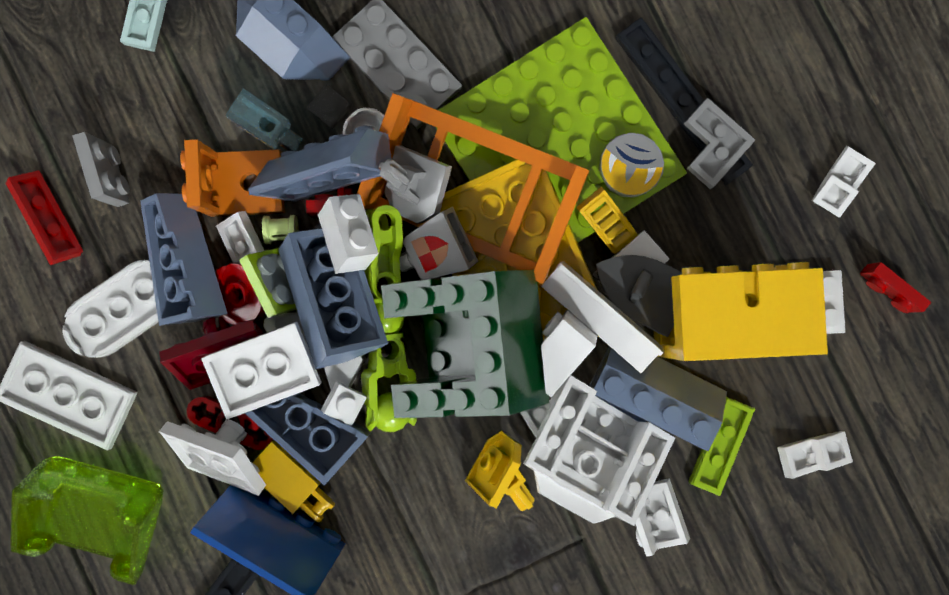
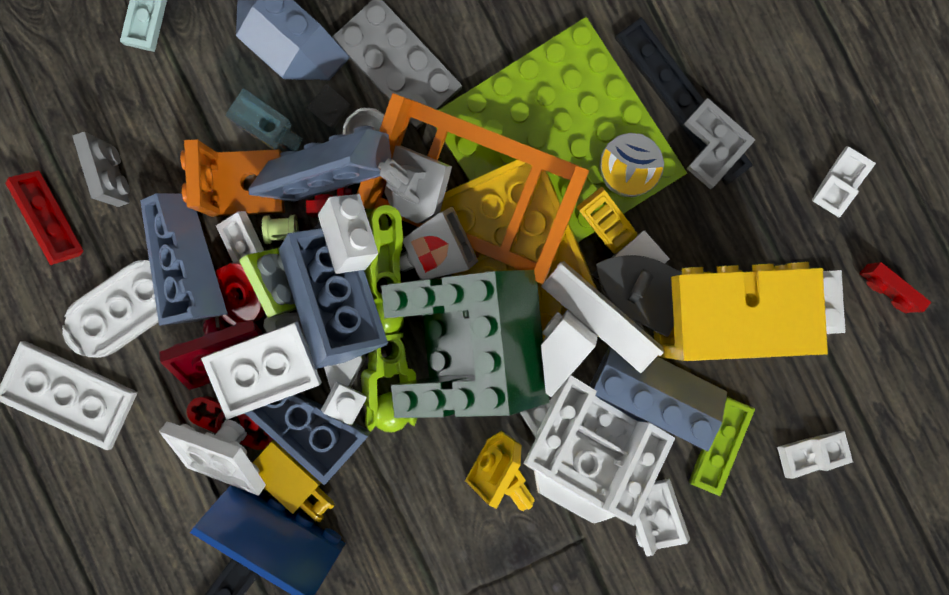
clear neon green windscreen [11,456,164,585] -> none

